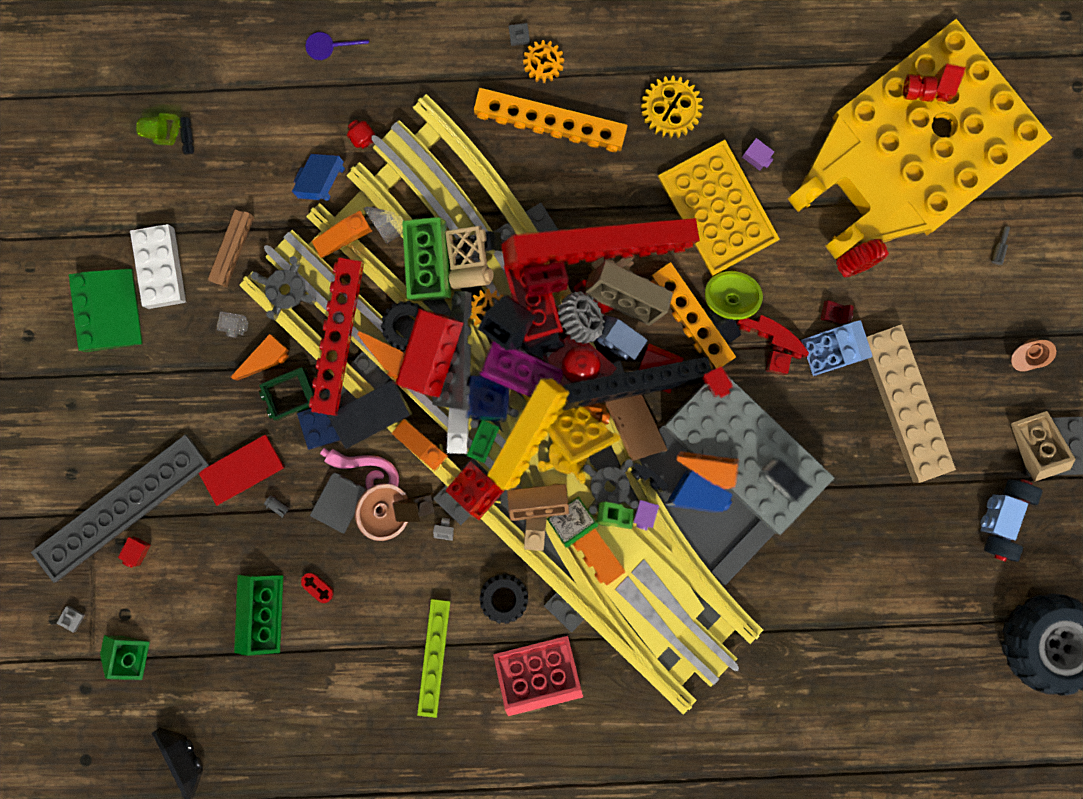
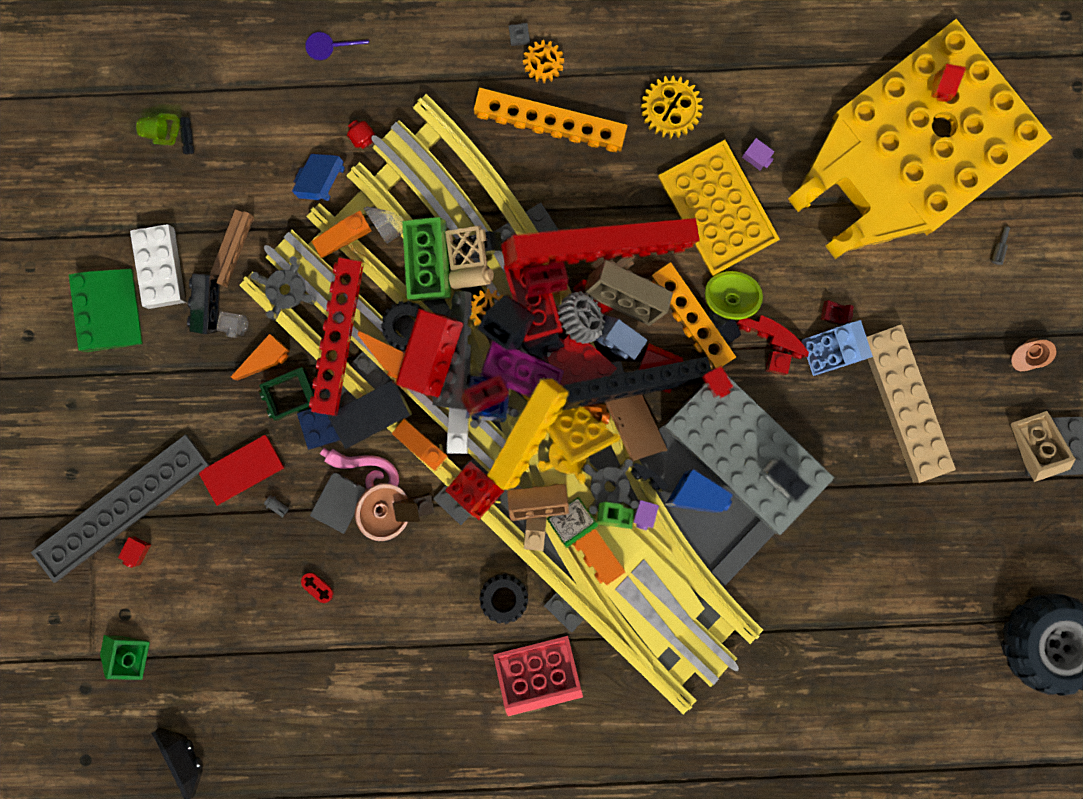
light grey tile [57,606,85,633] -> none
green slope [234,574,283,656] -> none
lime plate [417,599,451,718] -> none
light grey tile [433,518,454,541] -> none
green plate [467,420,500,463] -> none
red cylinder [562,346,601,383] -> none
orange slope [677,451,740,489] -> none
red gear [836,239,889,277] -> none
red wheel [903,74,937,102] -> none
brick [981,479,1043,562] -> none
none -> black slope [187,274,220,334]
none -> dark red brick [461,375,509,416]

